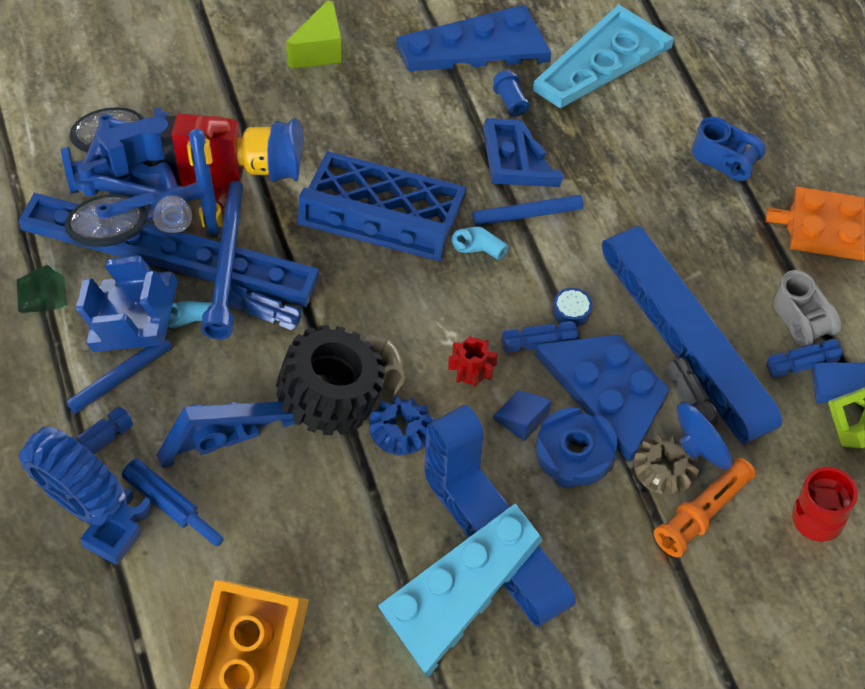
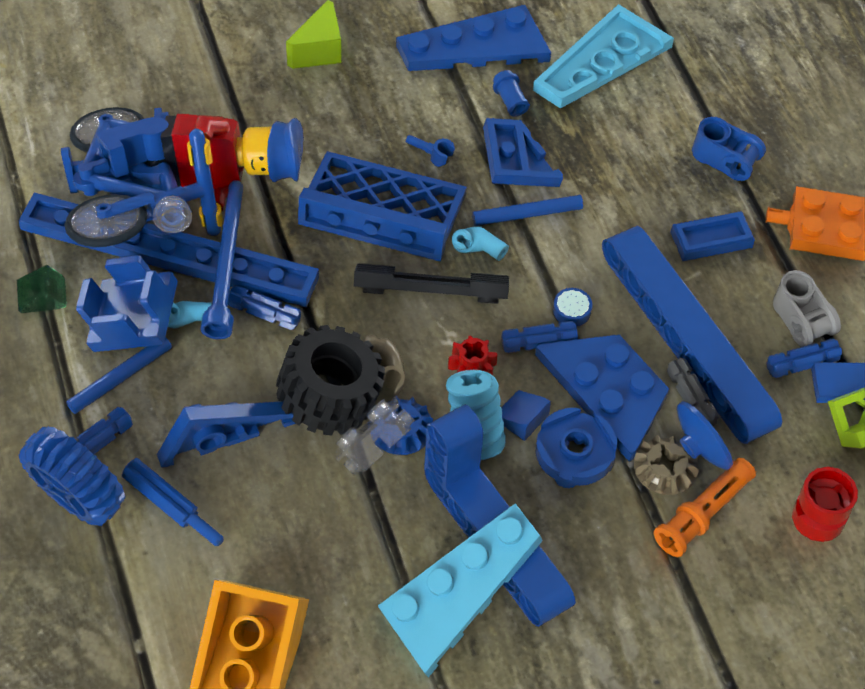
blue plate [80,488,152,566] -> none
none -> clear hinge [335,397,415,476]
none -> black container [354,263,509,304]
none -> blue hand [406,135,455,167]
none -> medium azure piece [446,370,506,460]
none -> blue tile [670,211,755,262]

